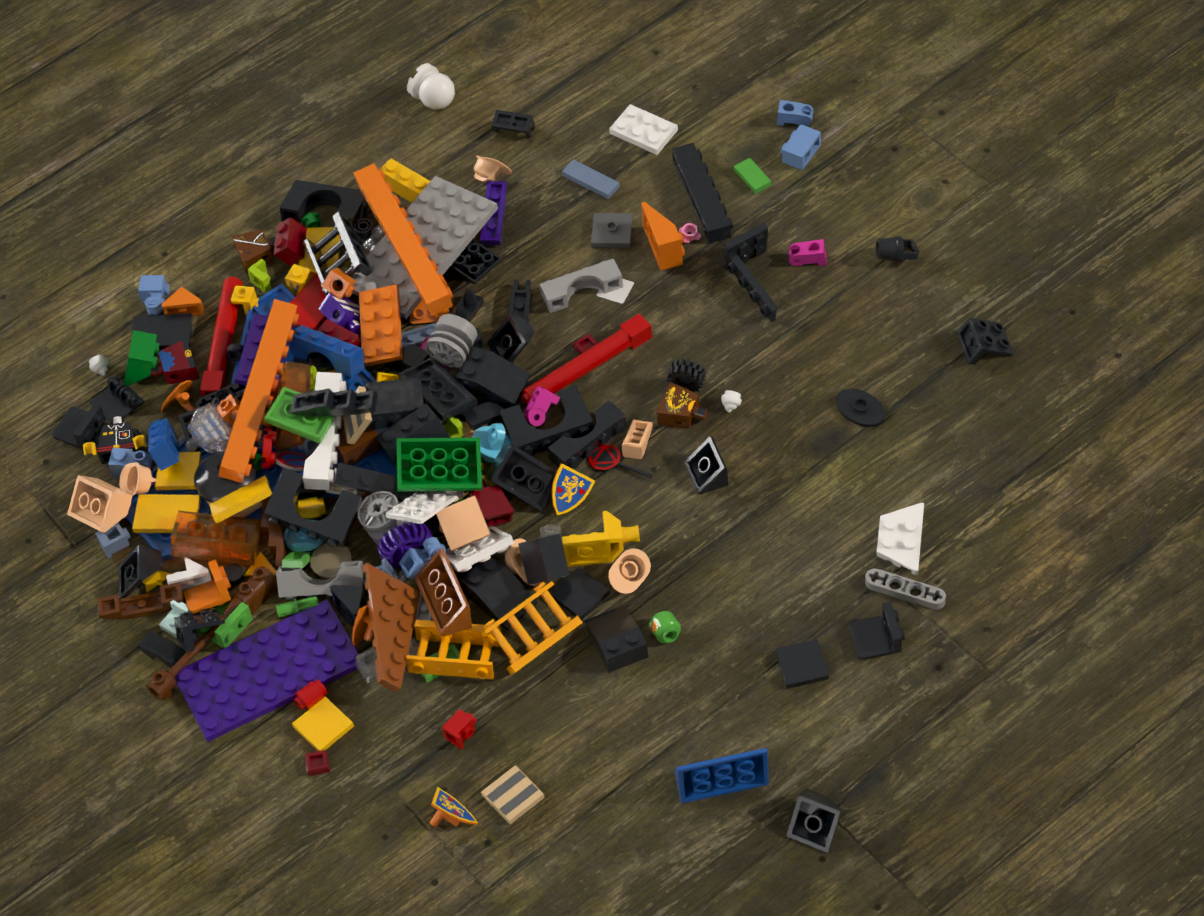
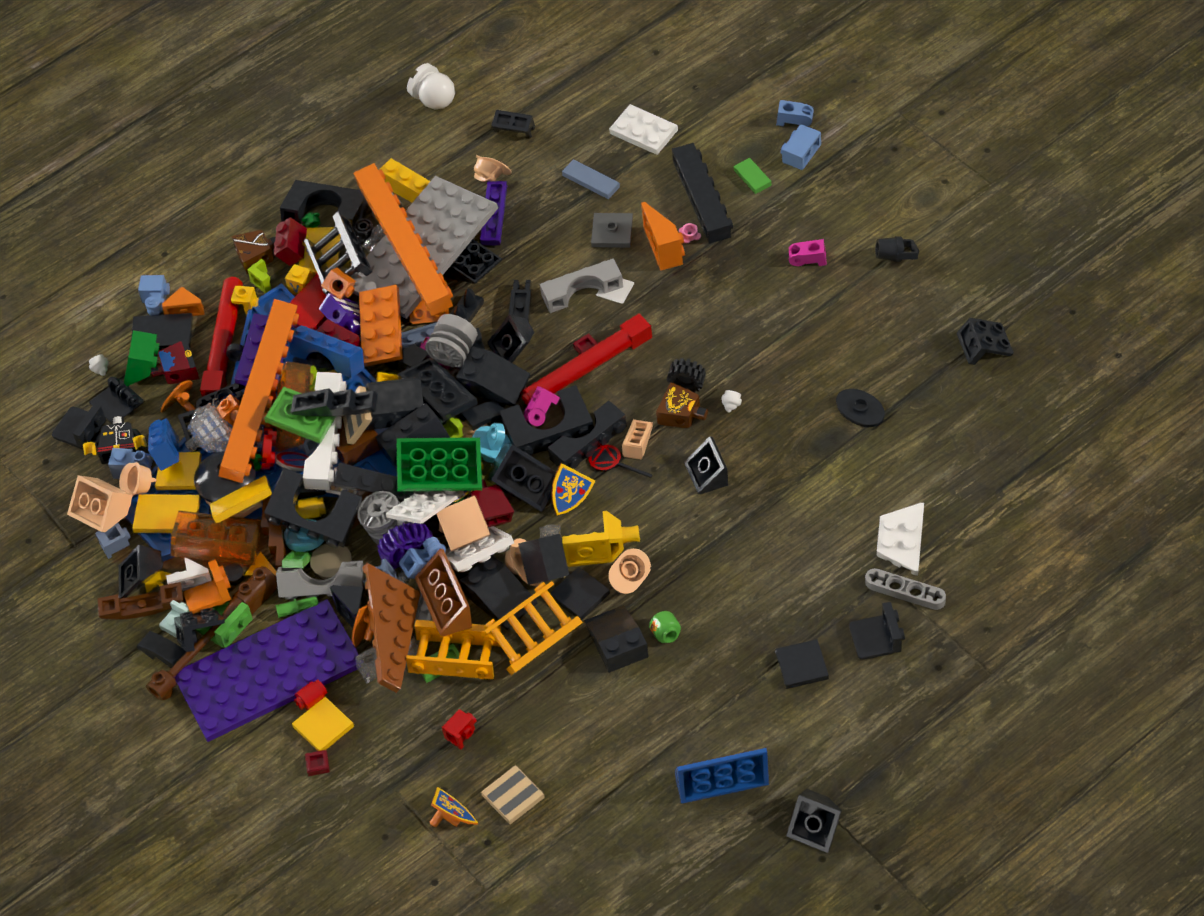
black bracket [723,223,777,322] -> none

